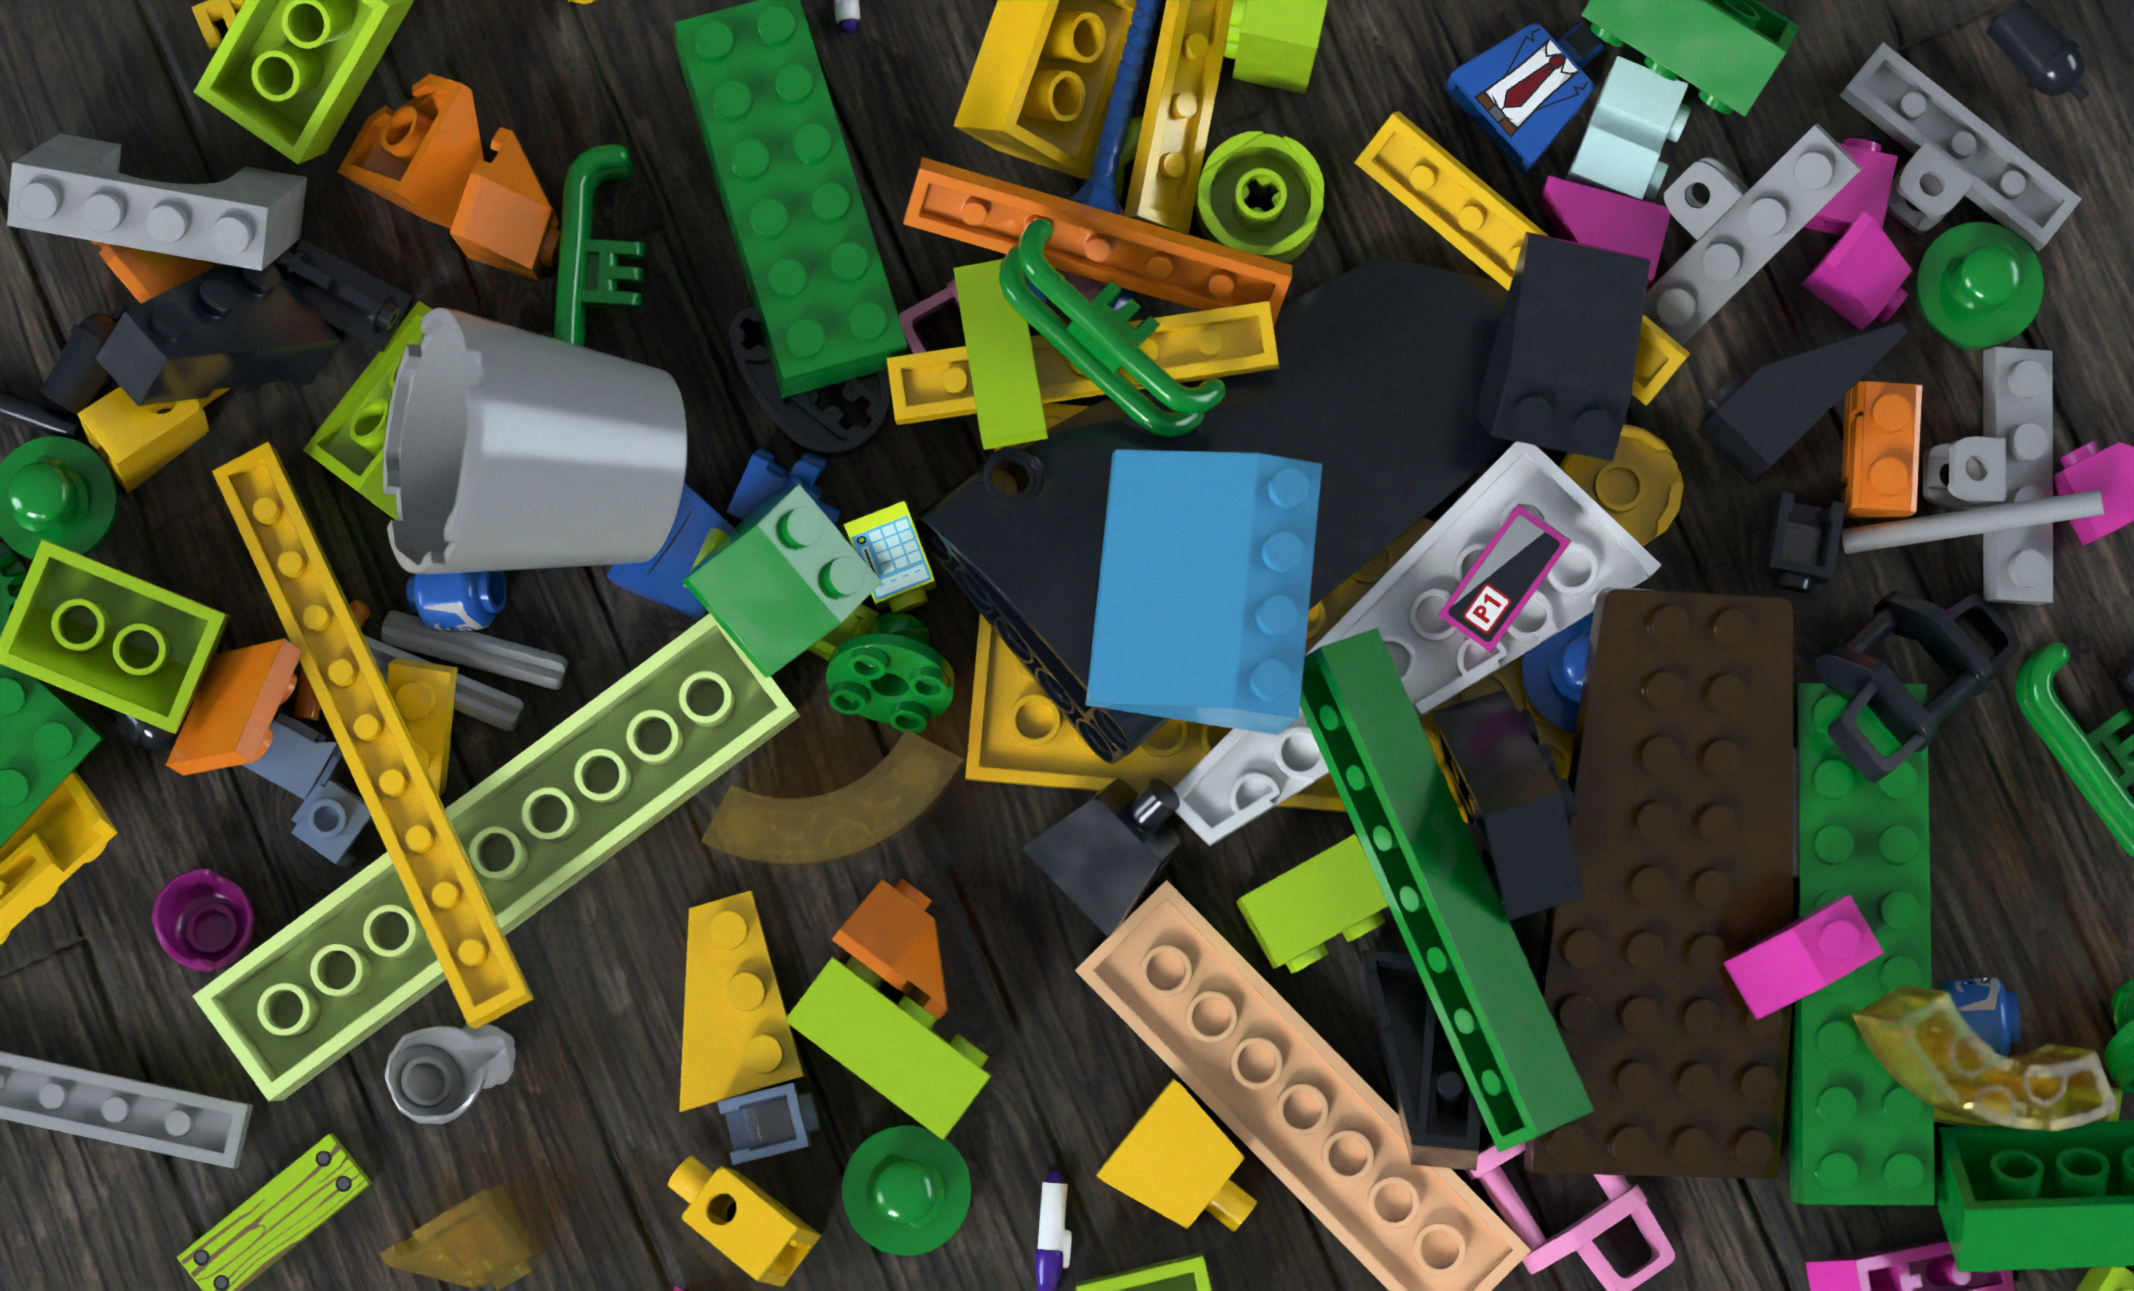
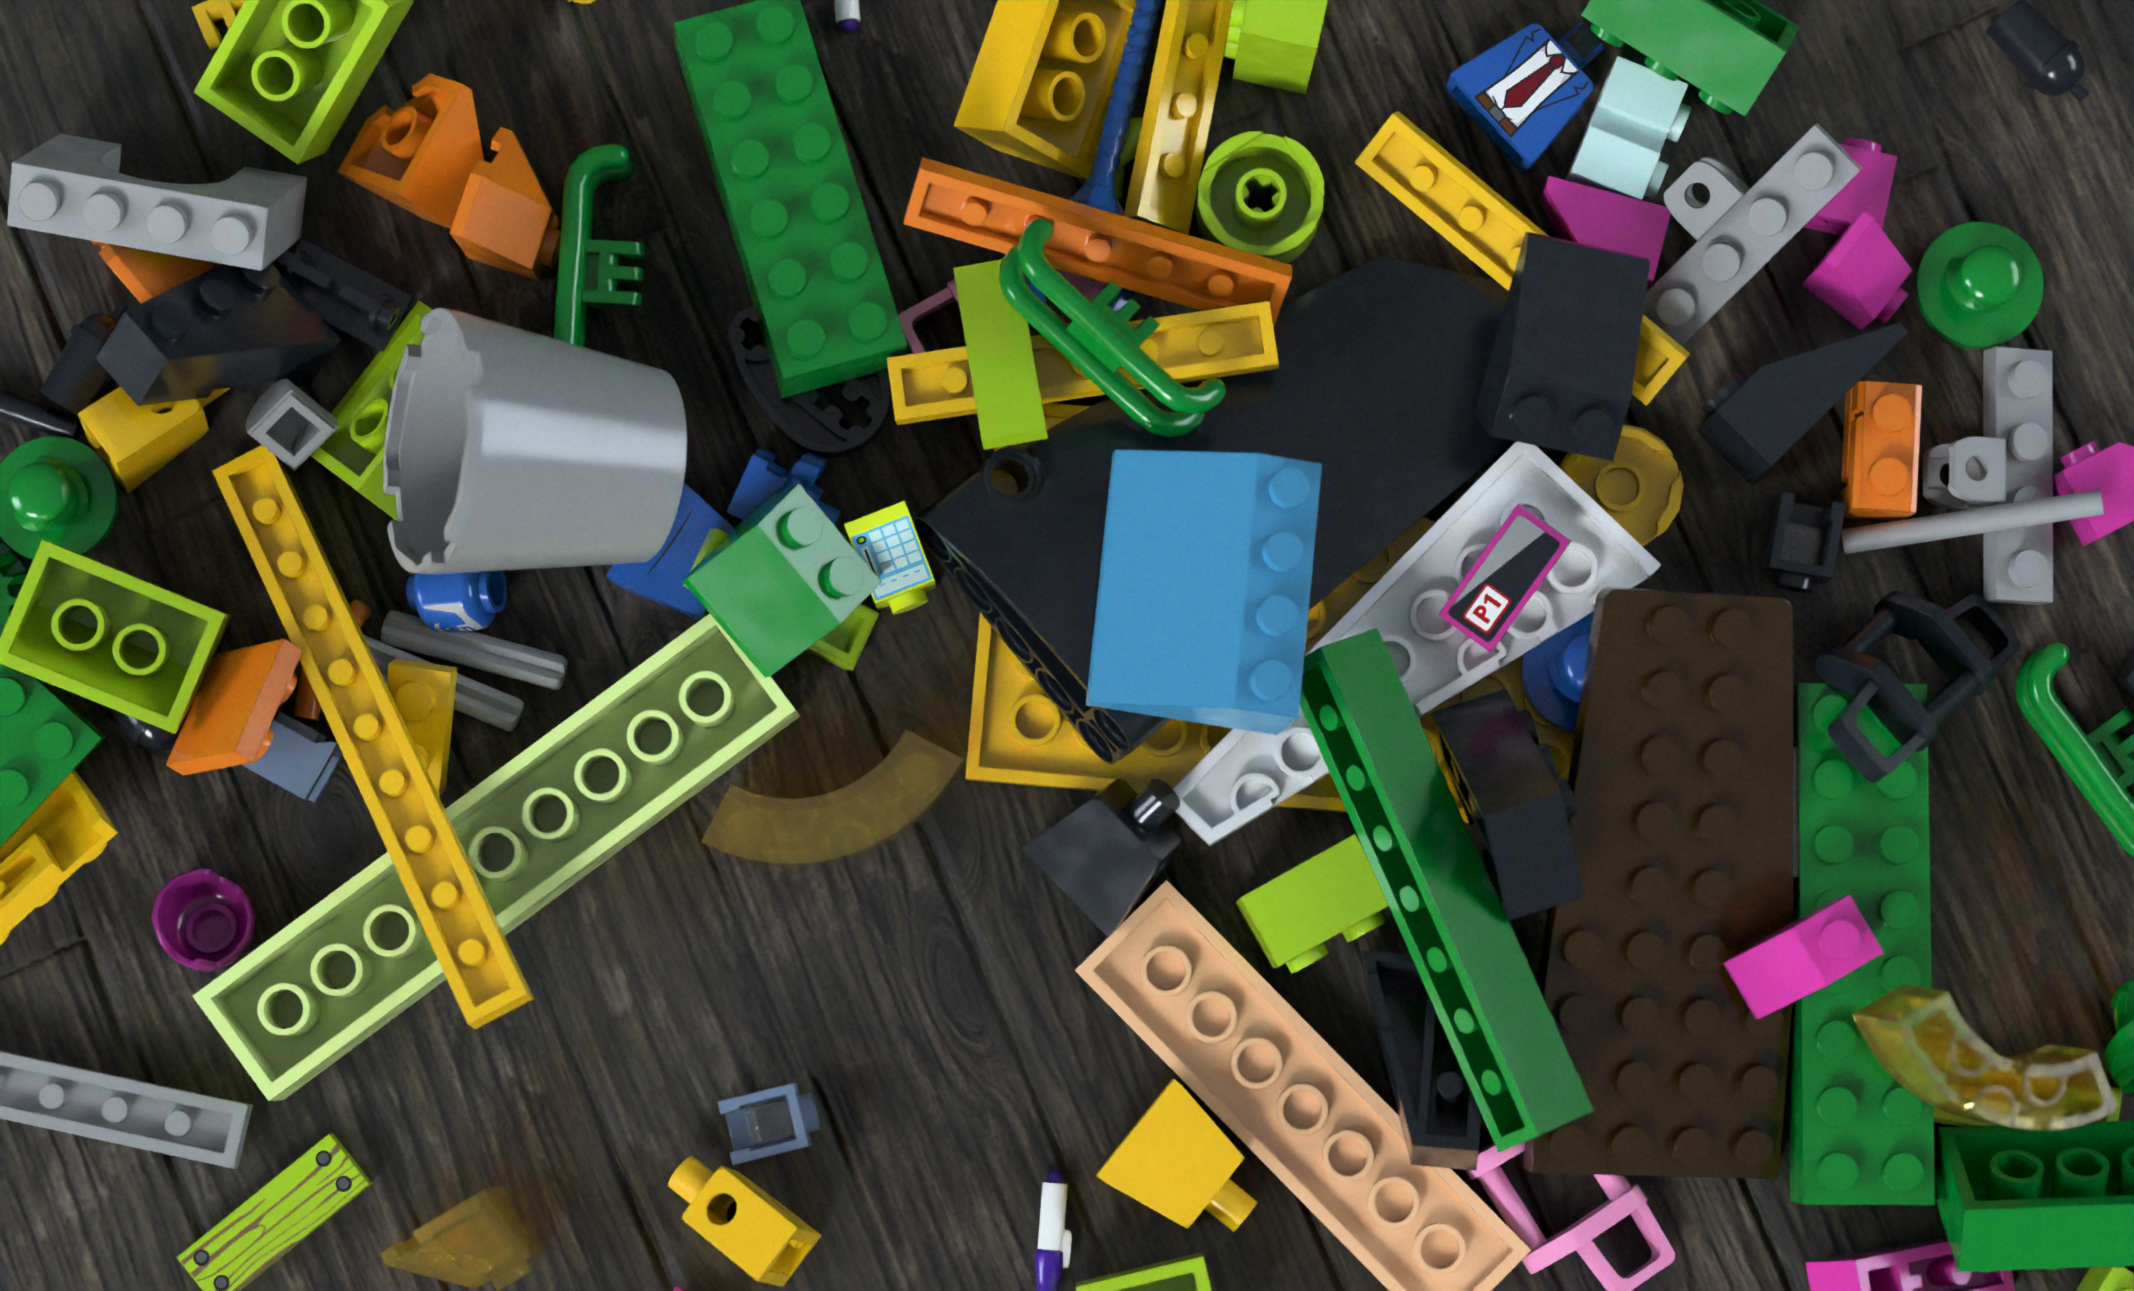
sand blue window [291,779,375,868] -> none
light grey hair [385,1024,516,1124] -> none
yellow wing [679,890,805,1112] -> none
lime brick [785,955,993,1140] -> none
green plate [826,612,955,734] -> none
orange slope [832,878,948,1020] -> none
green plate [842,1125,971,1256] -> none
light grey plate [1839,42,2082,253] -> none
blue head [1932,977,2021,1063] -> none
none -> light grey brick [246,379,338,471]

